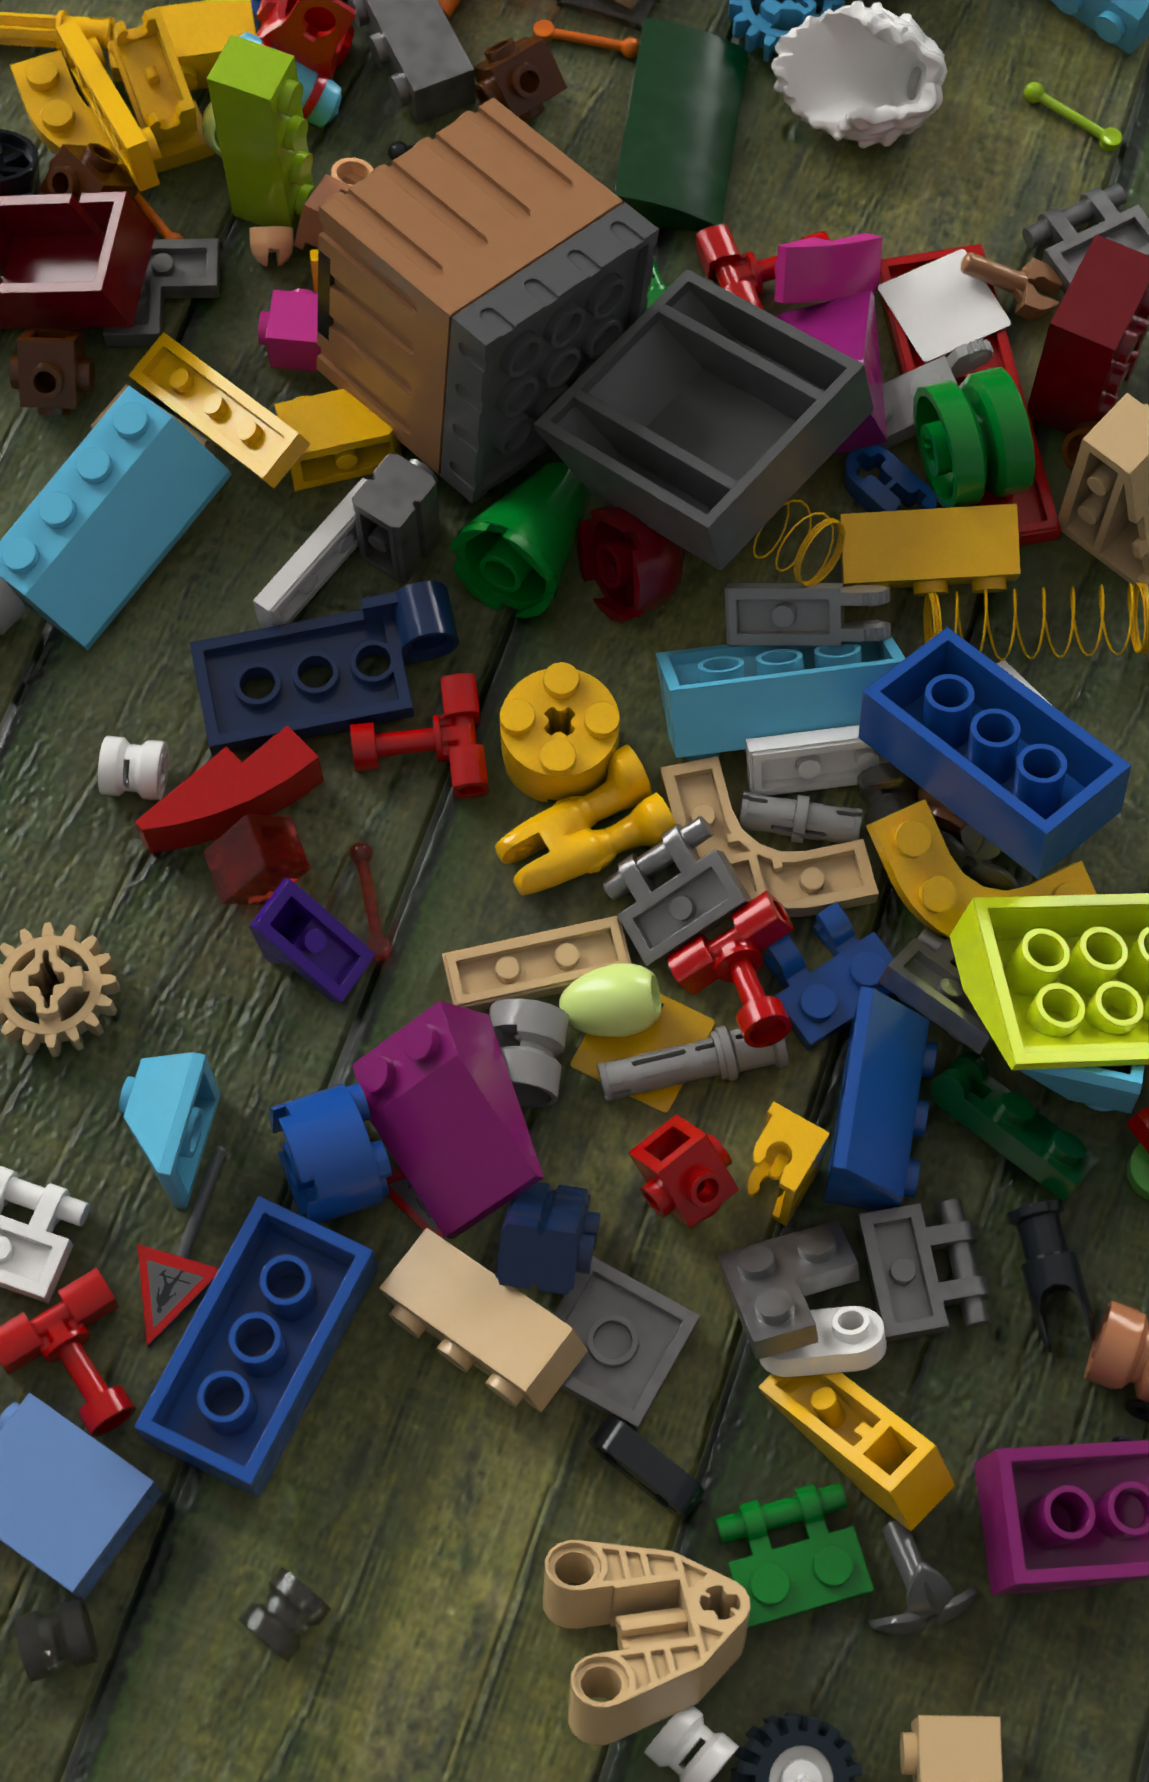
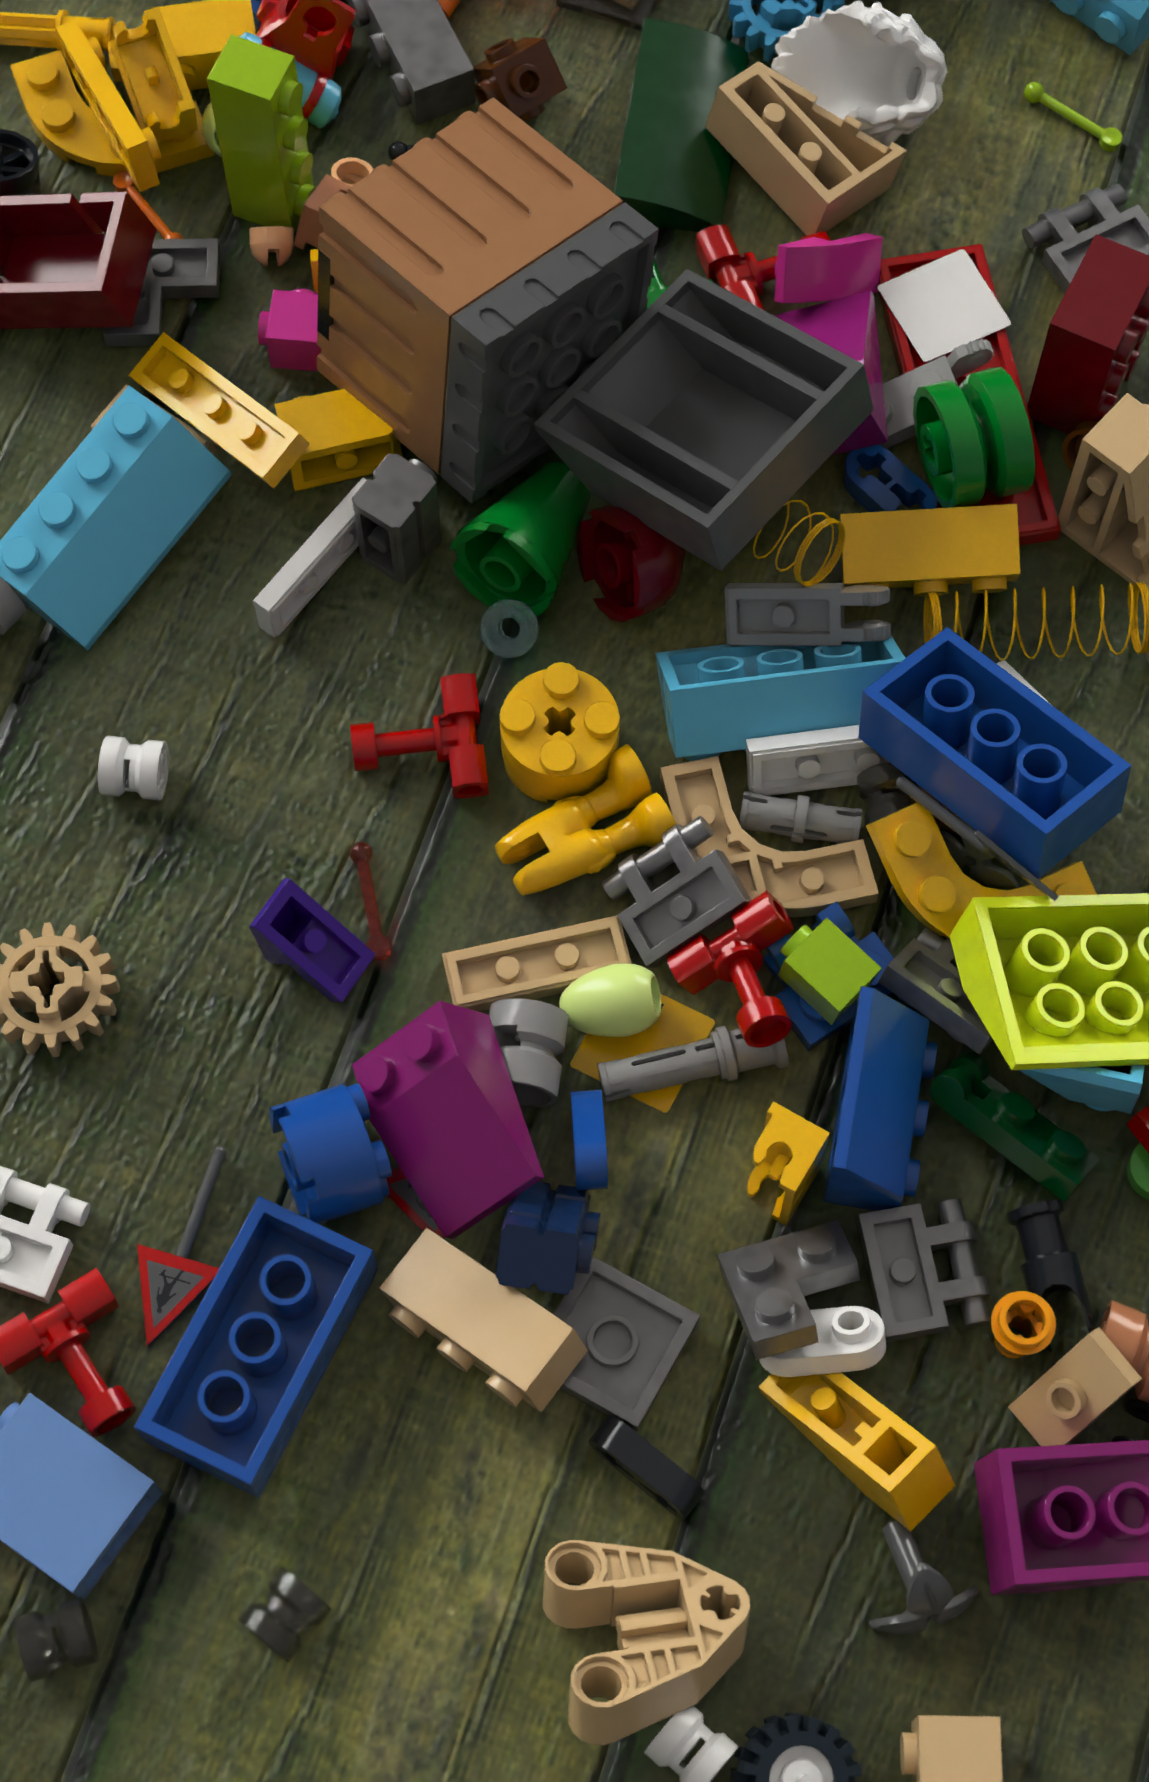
reddish brown brick [10,327,95,416] -> none
reddish brown brick [39,143,139,202] -> none
medium azure slope [119,1052,221,1210] -> none
red slope [135,725,324,853] -> none
dark blue hinge [190,581,459,756] -> none
clear red brick [203,814,311,905] -> none
orange hinge [533,20,640,59] -> none
red brick [628,1114,739,1228] -> none
green plate [714,1483,874,1630] -> none
medium nougat bar [960,252,1063,320] -> none
none -> clear light blue plate [480,599,539,658]
none -> blue beam [570,1089,608,1191]
none -> tan wedge [705,61,907,235]
none -> lime brick [778,917,882,1025]
none -> dark grey piece [896,777,1059,901]
none -> light orange cone [991,1291,1056,1358]
none -> tan plate [1008,1327,1142,1446]

